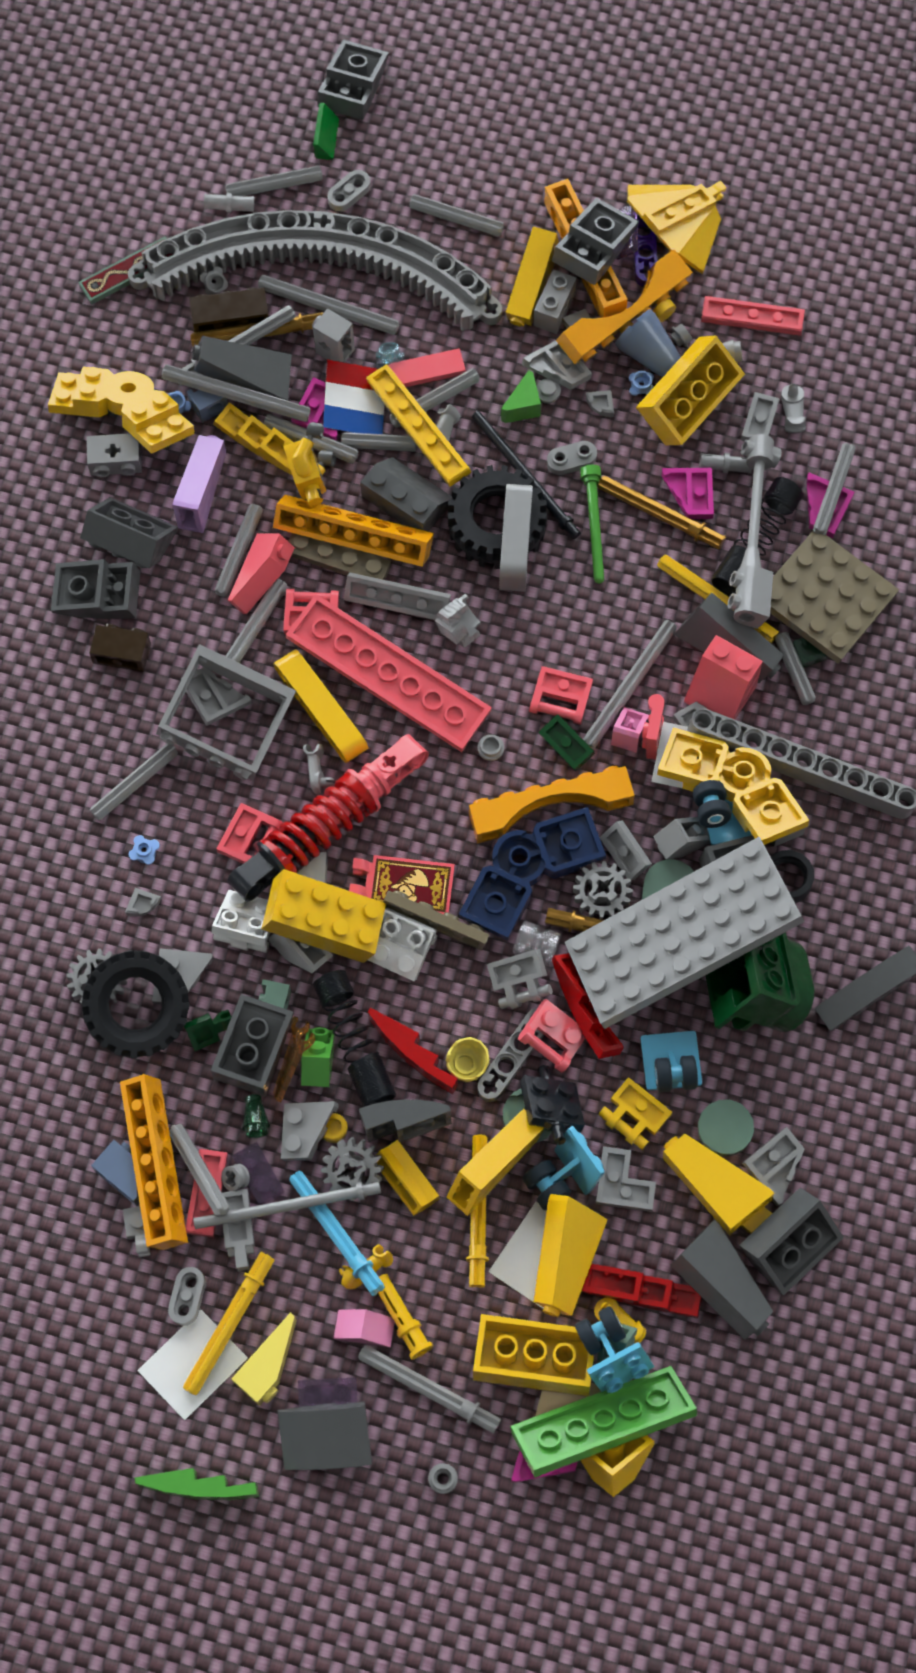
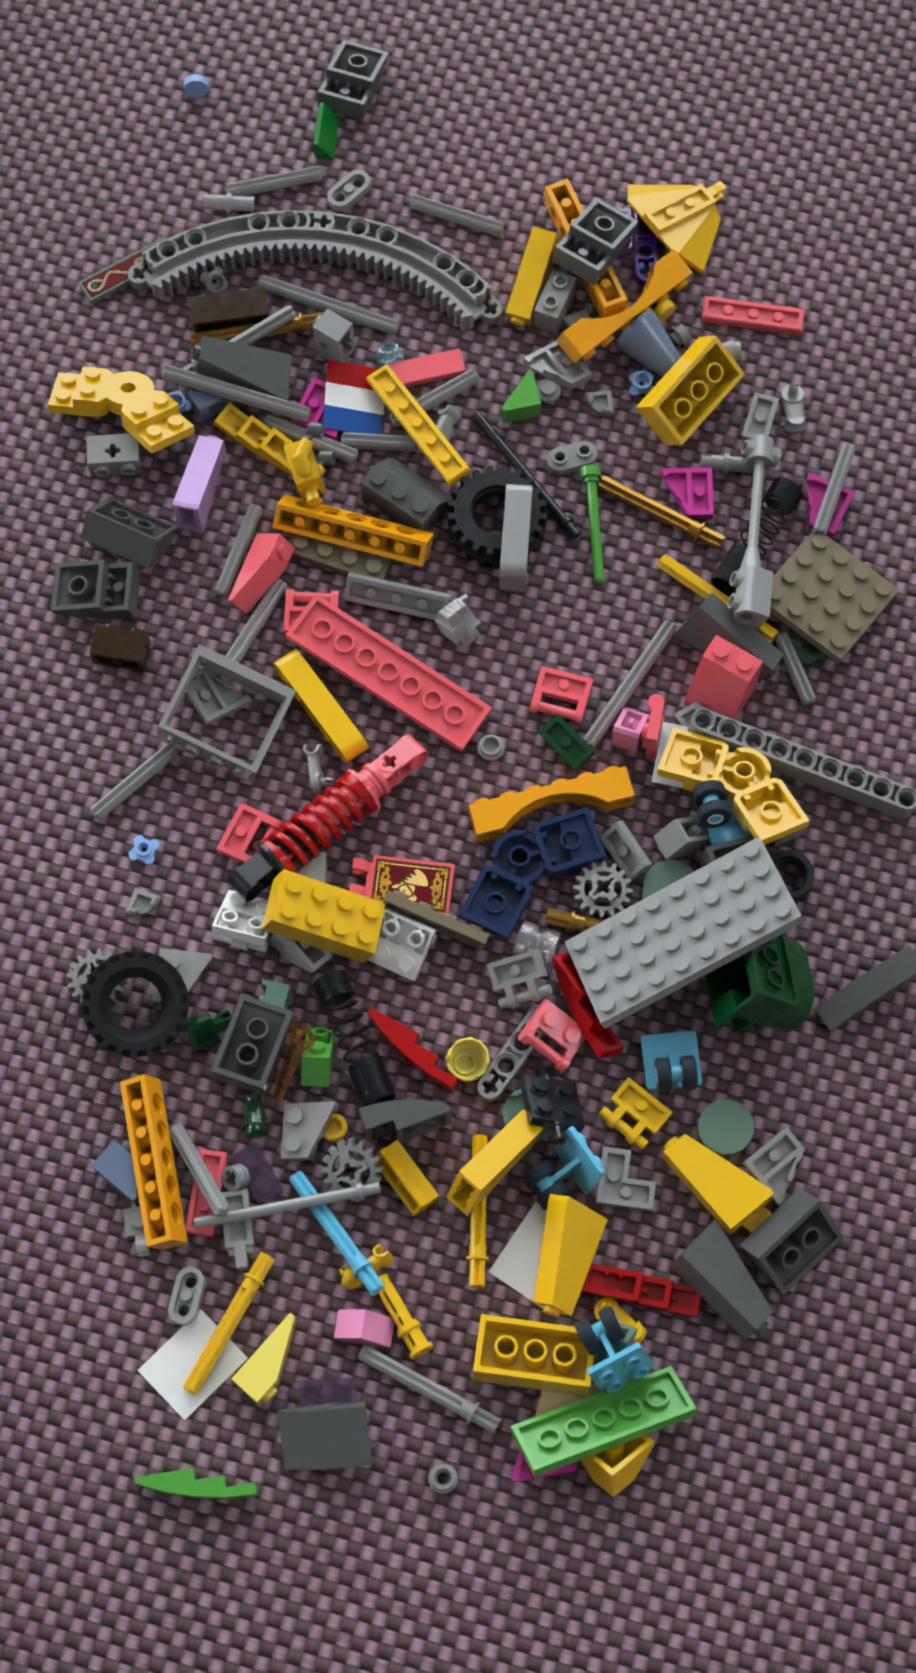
none -> light blue tile [184,74,208,98]

